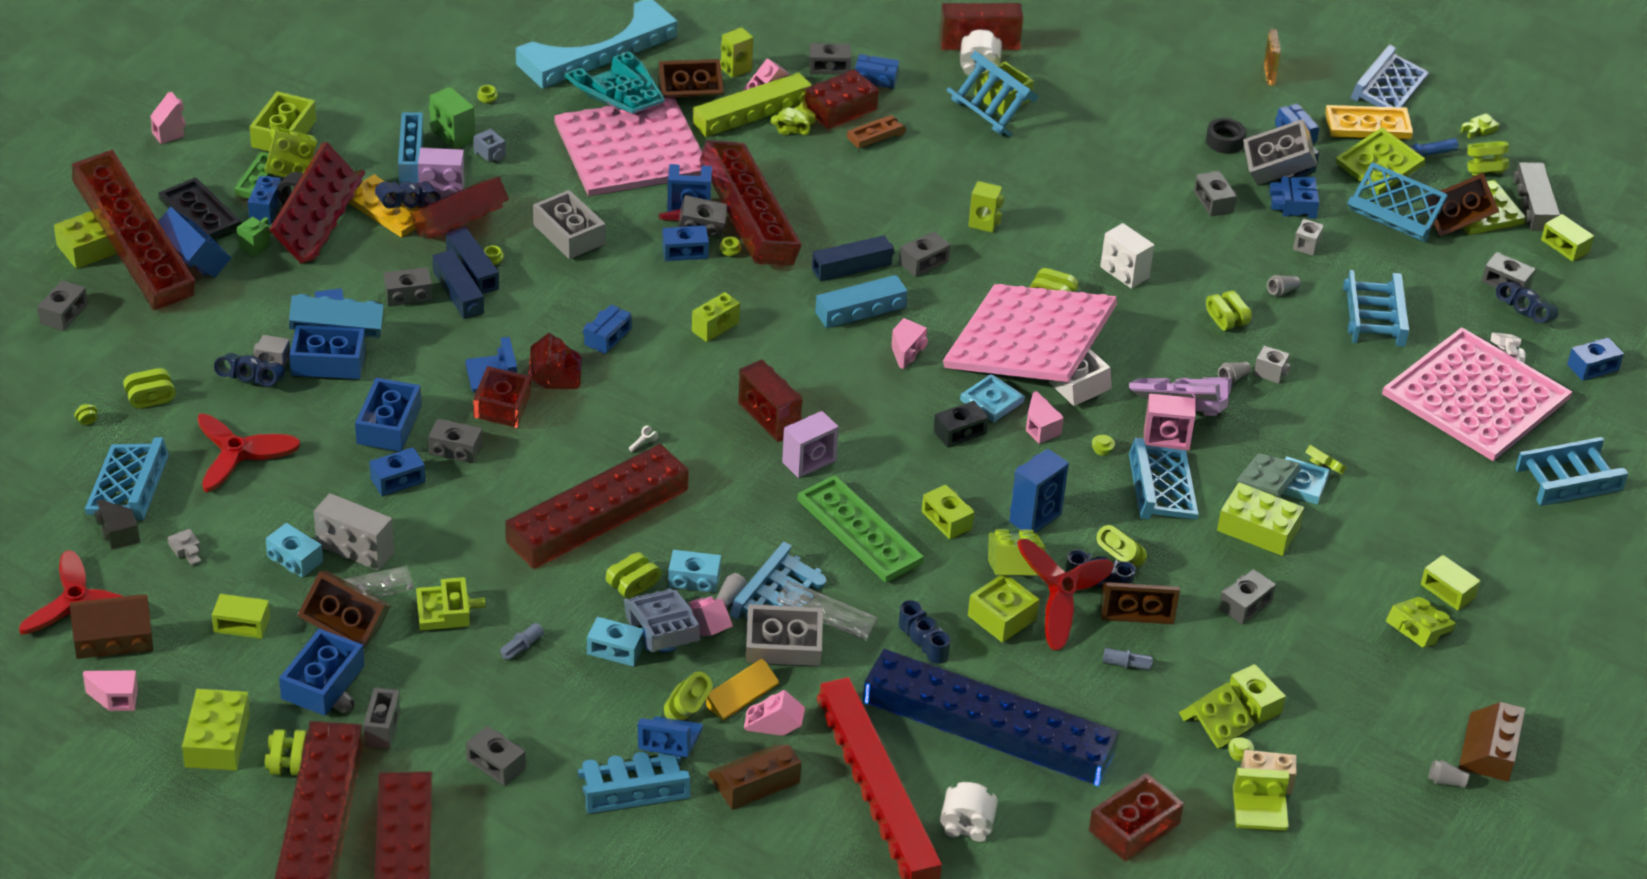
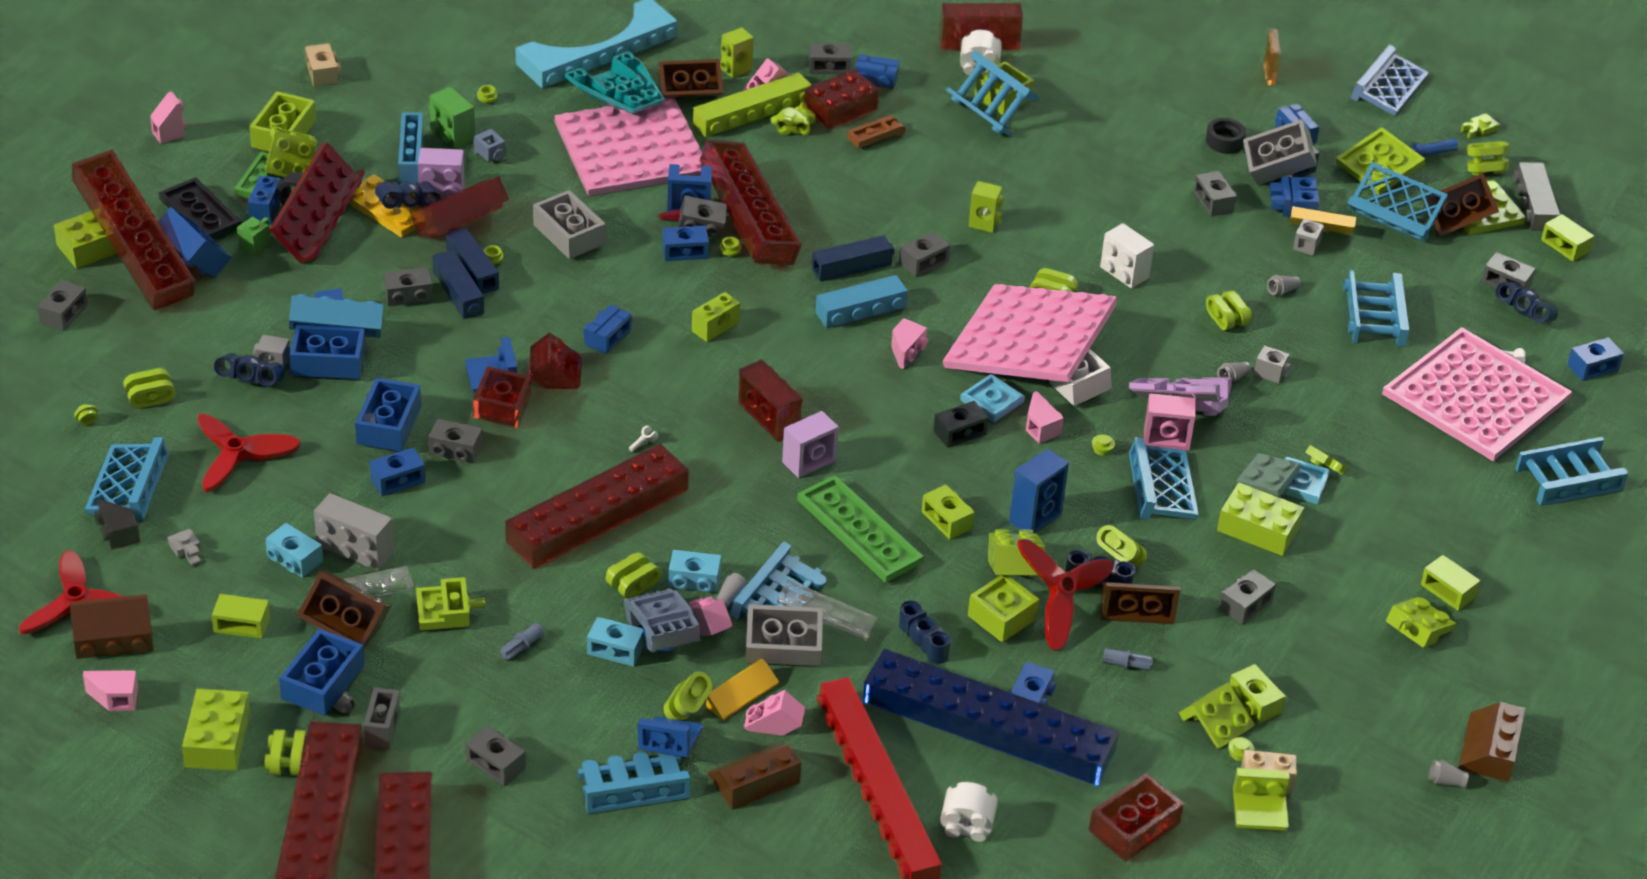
yellow plate [1325,105,1413,139] -> none
white plate [1491,333,1521,355] -> none
none -> tan brick [305,43,341,87]
none -> blue brick [1007,662,1056,721]
none -> yellow slope [1289,207,1356,235]

